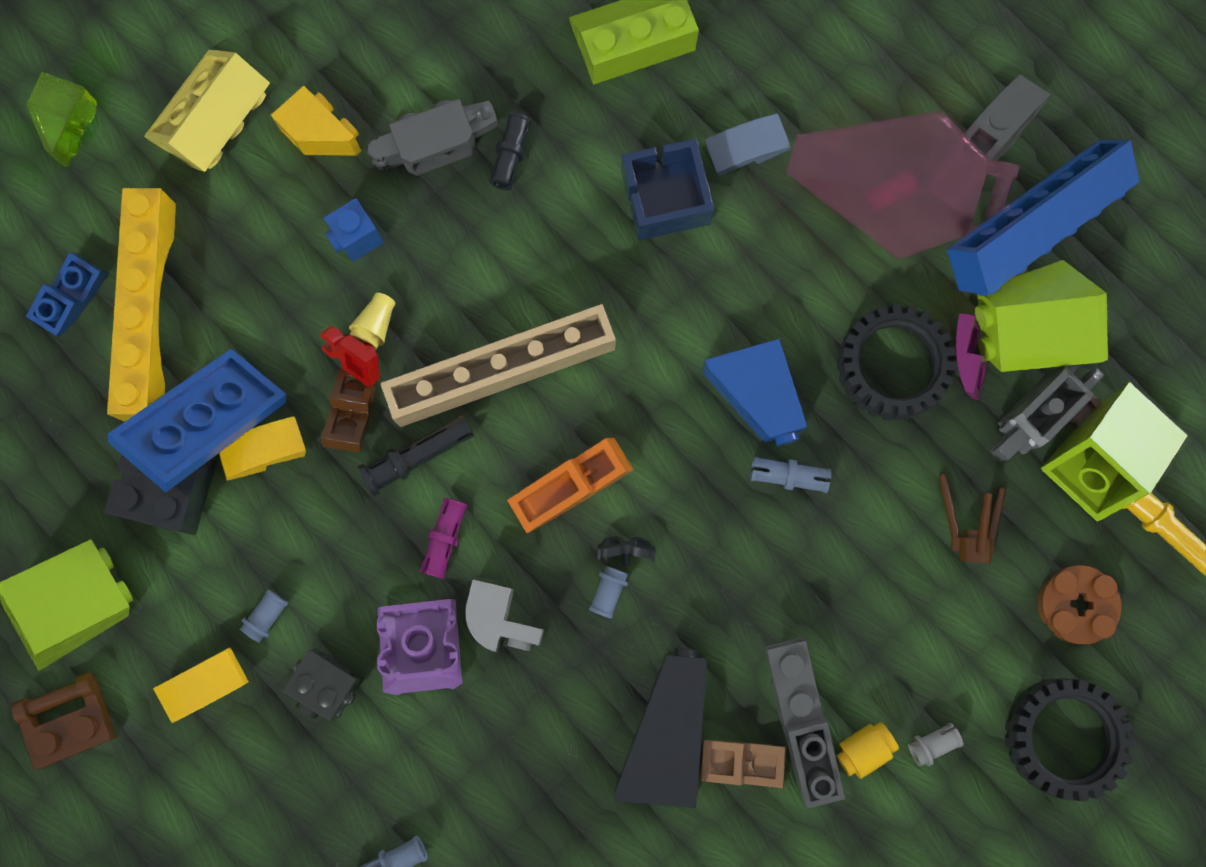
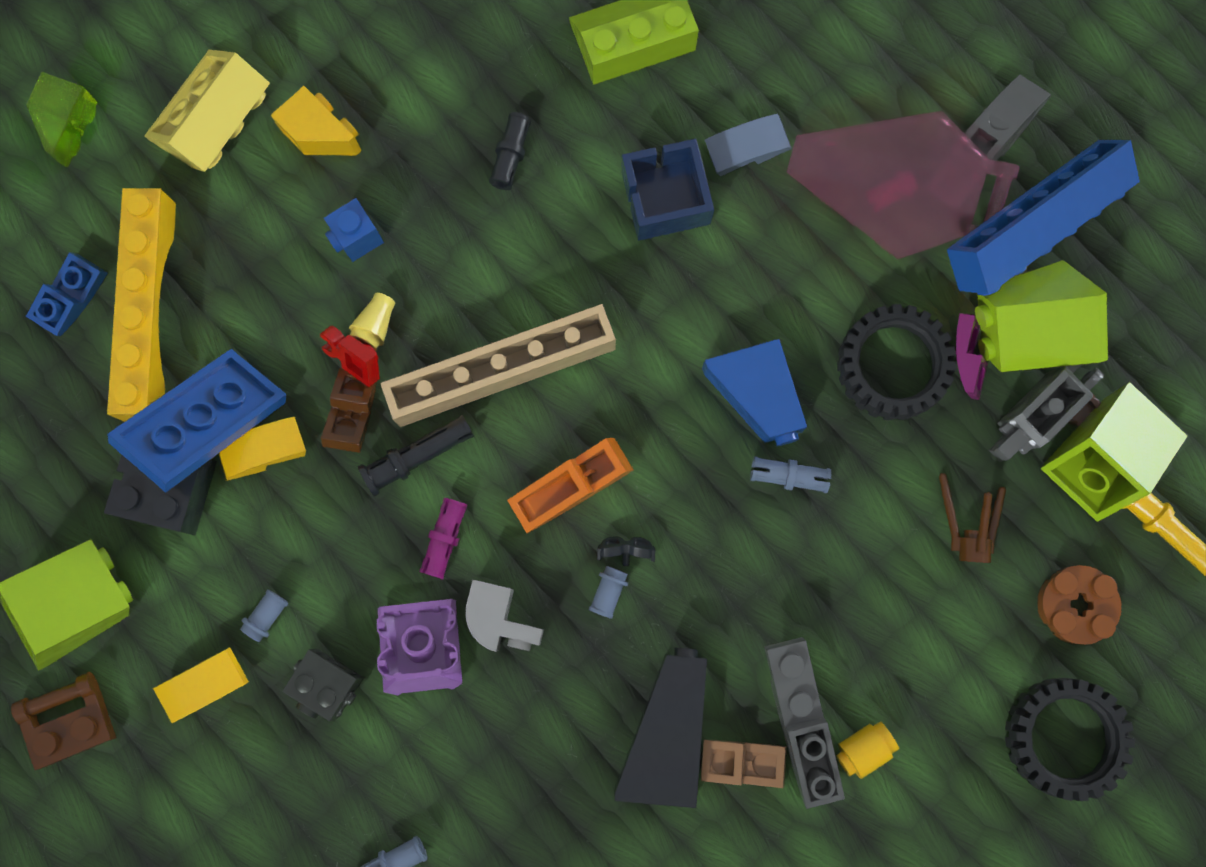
dark grey hinge [367,99,498,176] -> none
light grey pin [908,722,964,766] -> none

